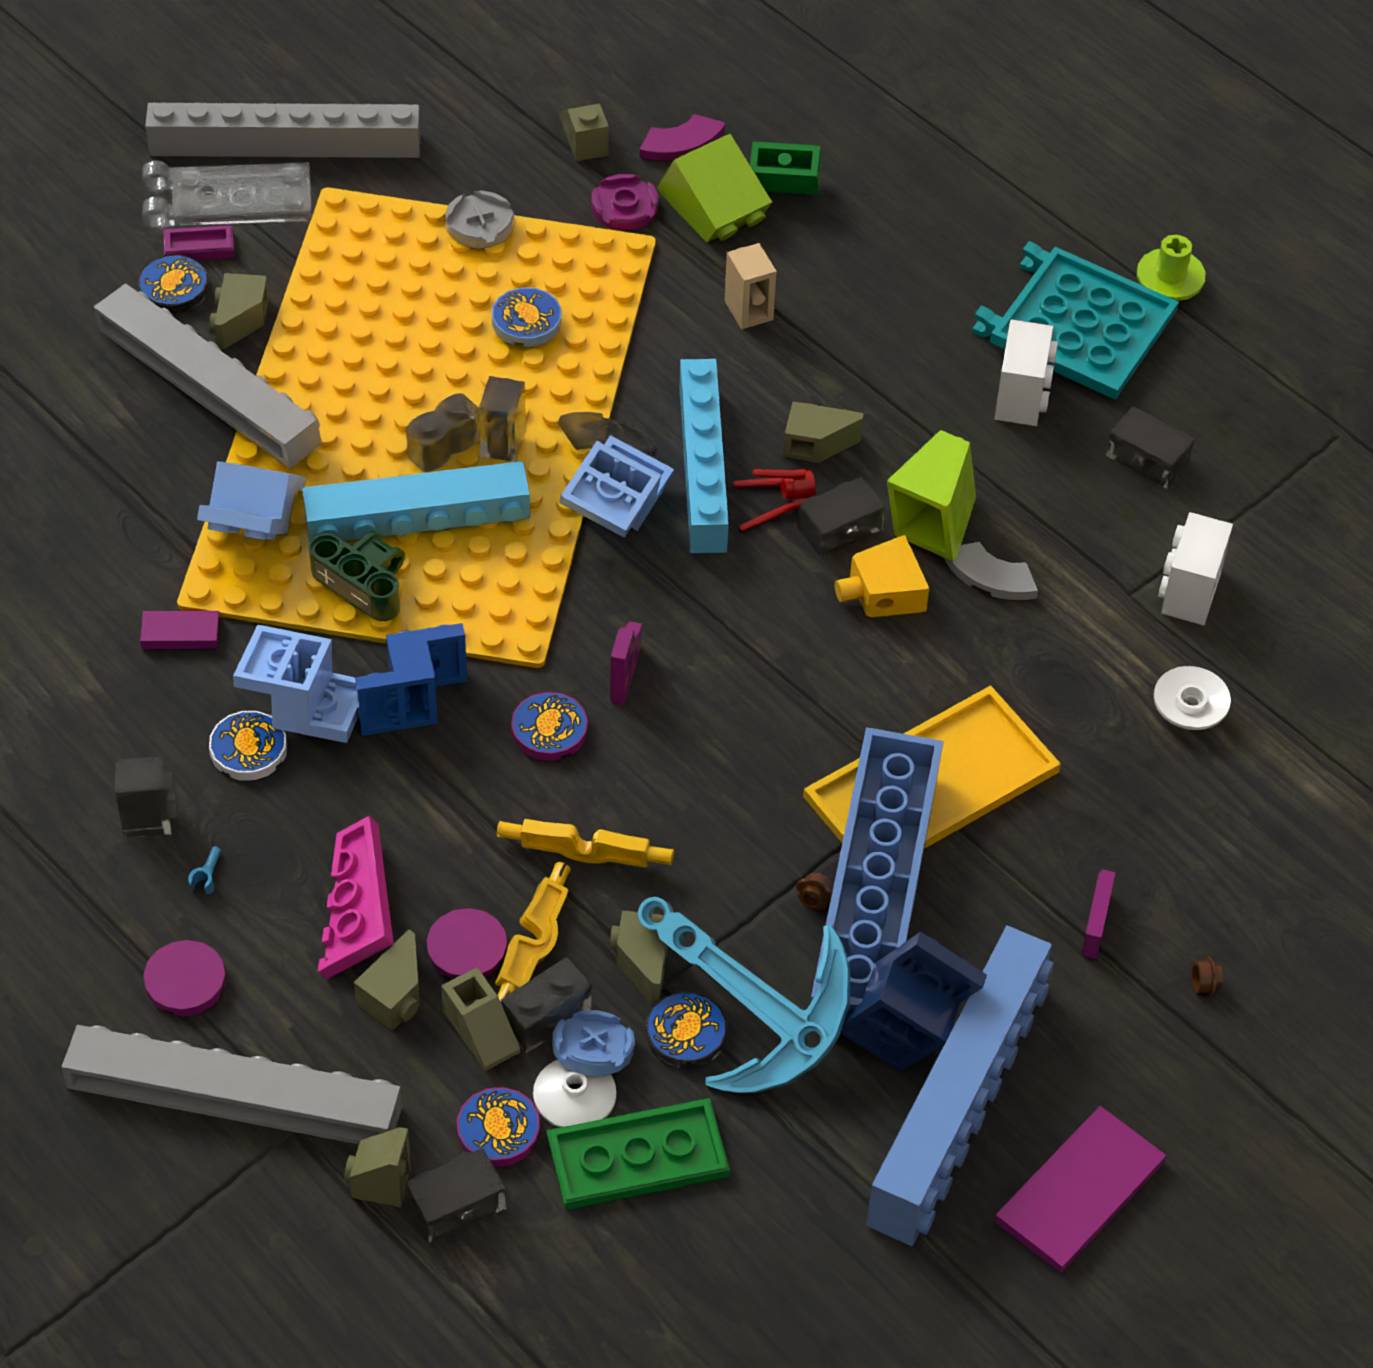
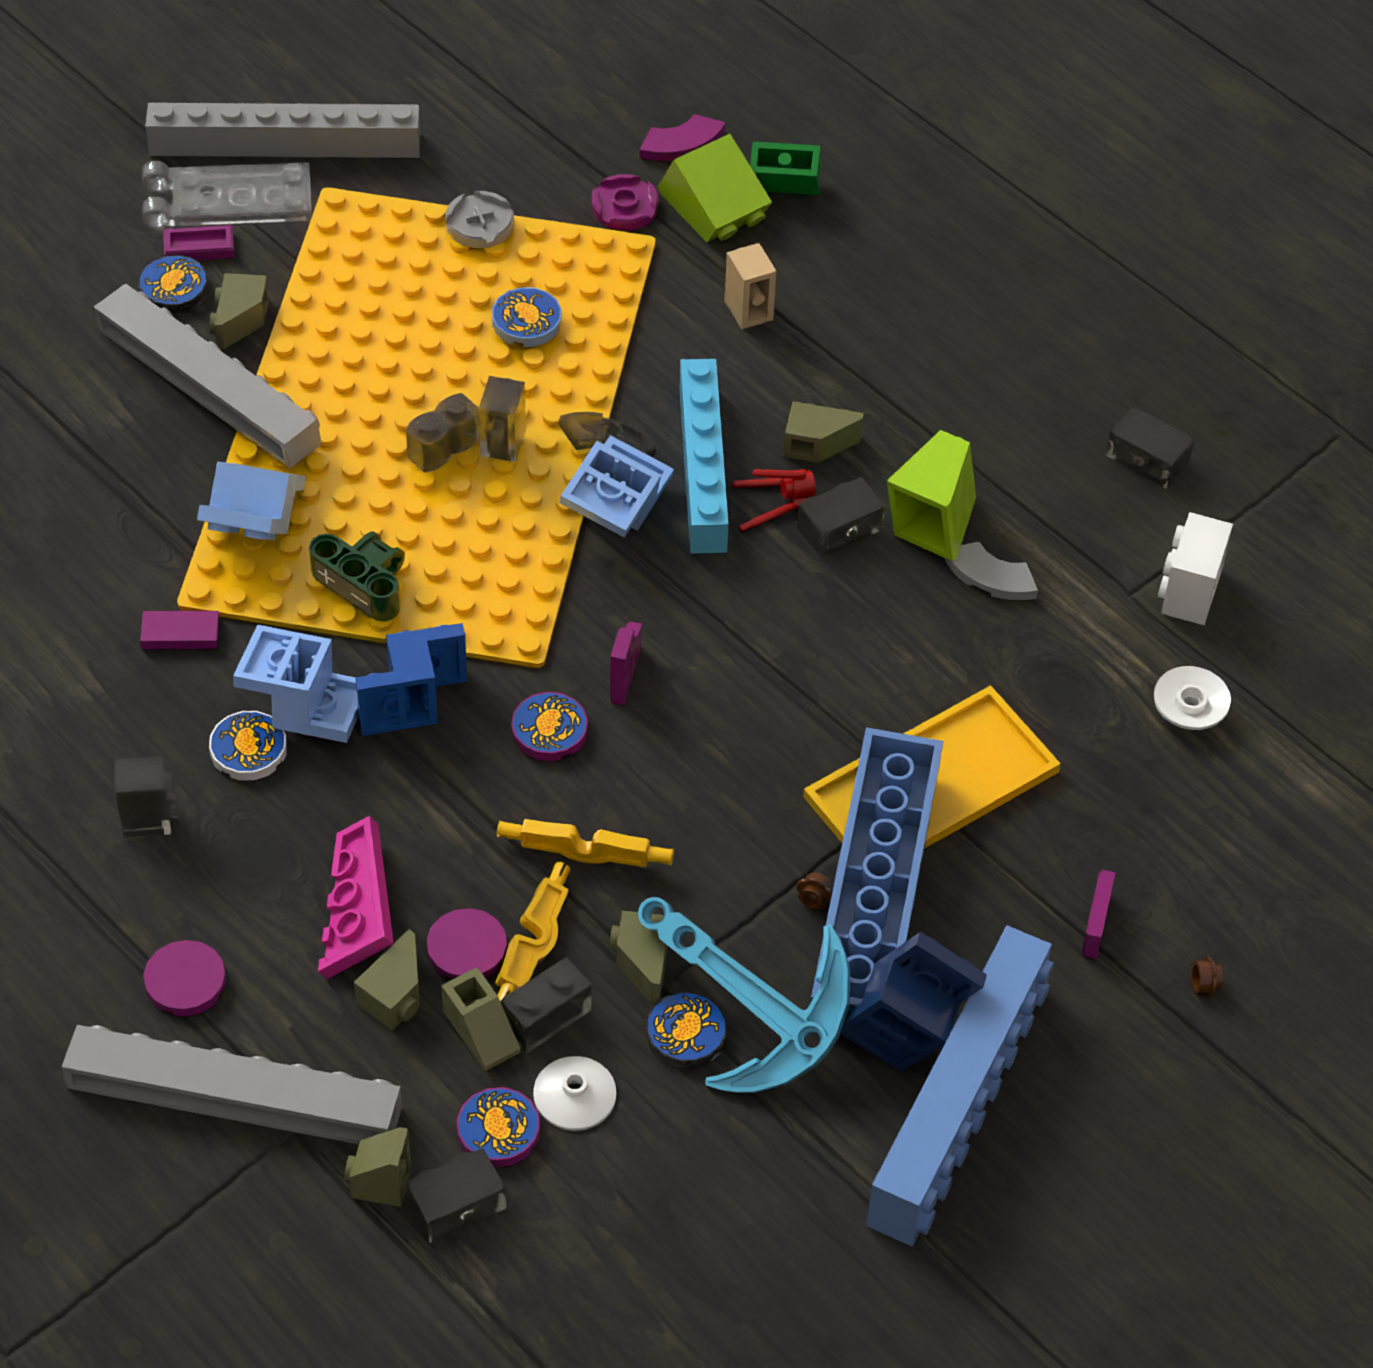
dark azure hand [188,846,221,895] -> none
medium azure brick [302,461,530,544] -> none
green tile [547,1098,730,1210] -> none
medium blue tile [552,1010,635,1076] -> none
olive slope [559,103,609,162] -> none
yellow torso [835,535,929,617] -> none
teal plate [972,241,1179,400] -> none
white brick [994,320,1058,426] -> none
magenta tile [994,1106,1166,1273] -> none
lime piece [1136,235,1206,301] -> none

